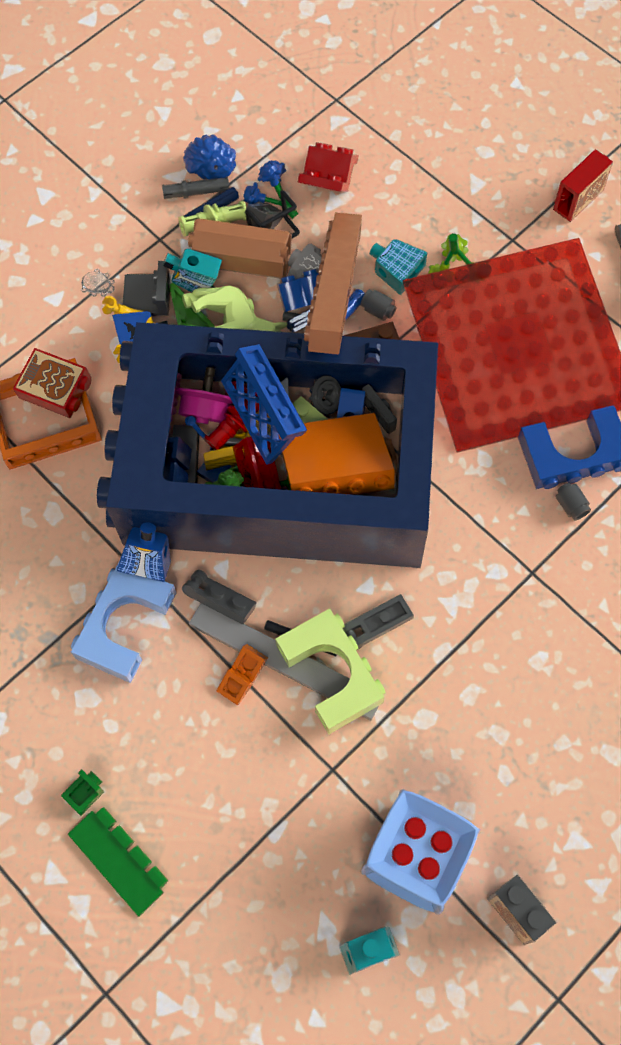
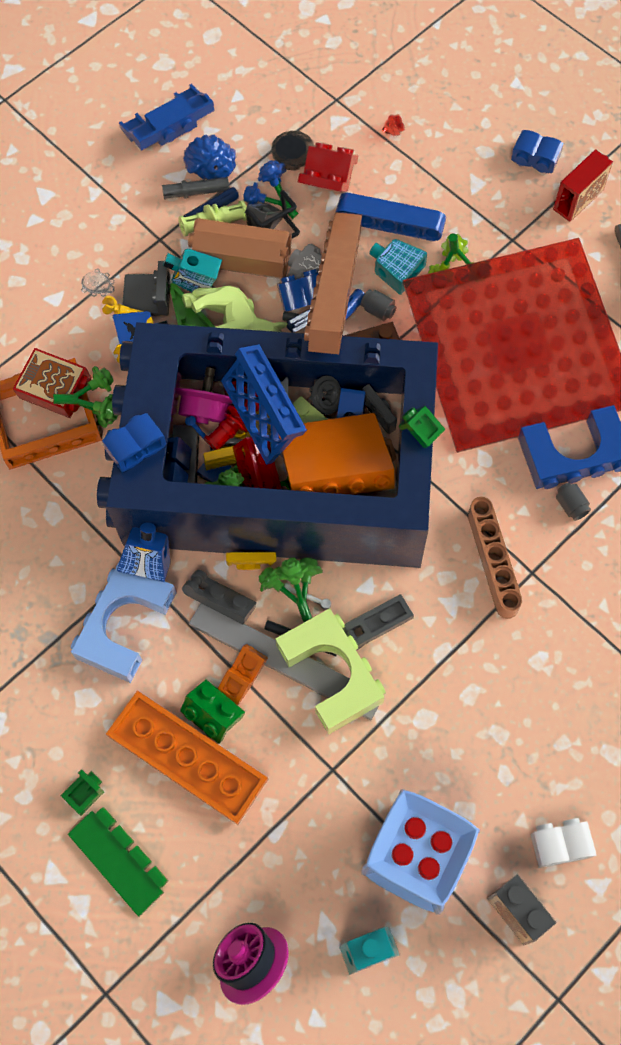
none -> bright green plant [53,366,118,428]
none -> blue brick [102,413,166,472]
none -> orange plate [106,690,269,825]
none -> blue bracket [119,83,215,151]
none -> green bracket [180,679,245,744]
none -> dark pink piece [213,923,289,1005]
none -> yellow tile [226,552,277,570]
none -> bright green plant [259,558,323,623]
none -> tile [271,130,314,170]
none -> white hinge [284,583,331,610]
none -> blue beam [336,193,446,241]
none -> clear red plate [382,114,405,136]
none -> green bracket [398,406,446,448]
none -> nougat beam [468,497,522,619]
none -> blue brick [511,130,564,173]
none -> white brick [530,818,596,868]

